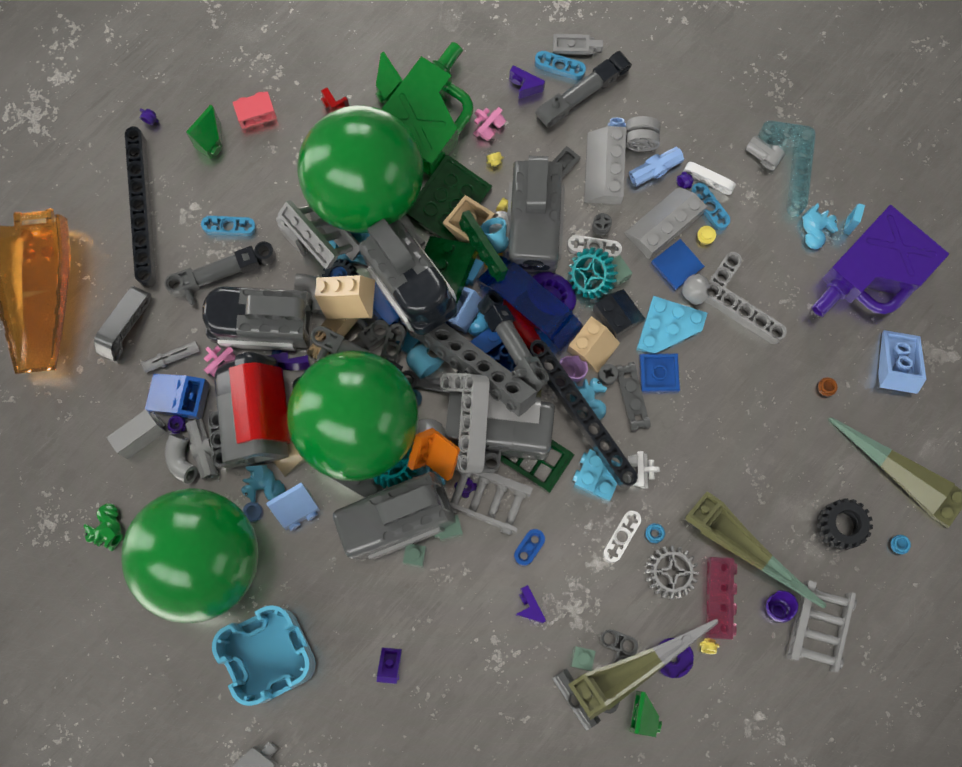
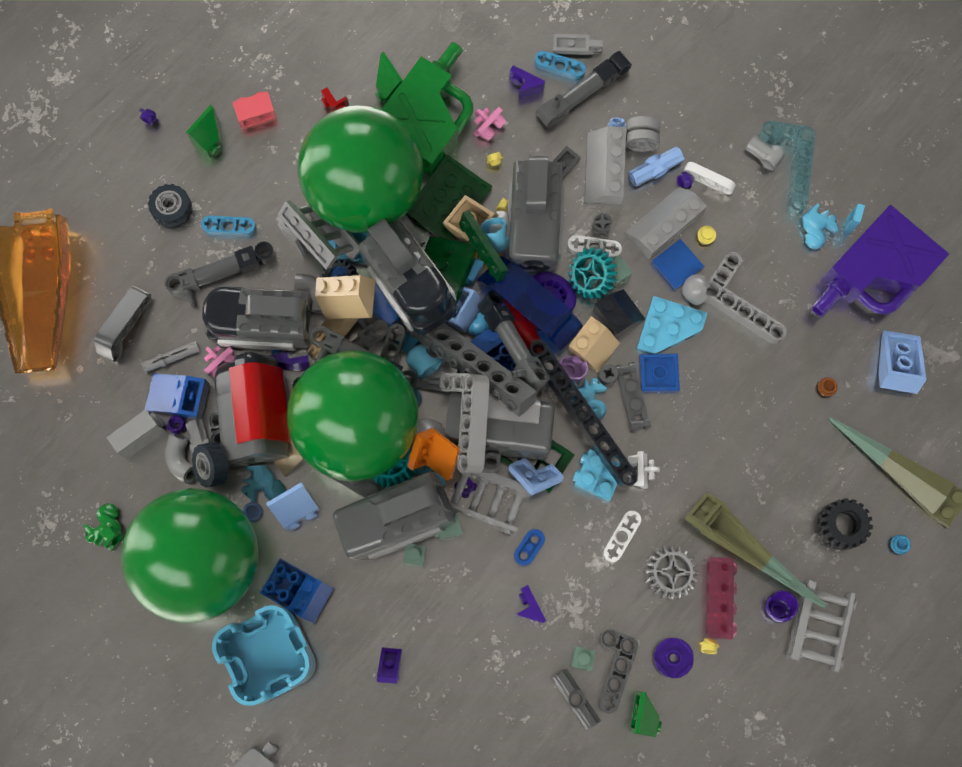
black beam [125,126,156,288] -> none
olive plate [568,619,719,720] -> none
dark azure plate [645,523,665,543] -> none
dark azure beam [691,183,730,231] -> none
none -> black wheel [148,184,192,227]
none -> black wheel [192,442,229,488]
none -> blue slope [260,558,334,624]
none -> light blue plate [509,458,564,496]

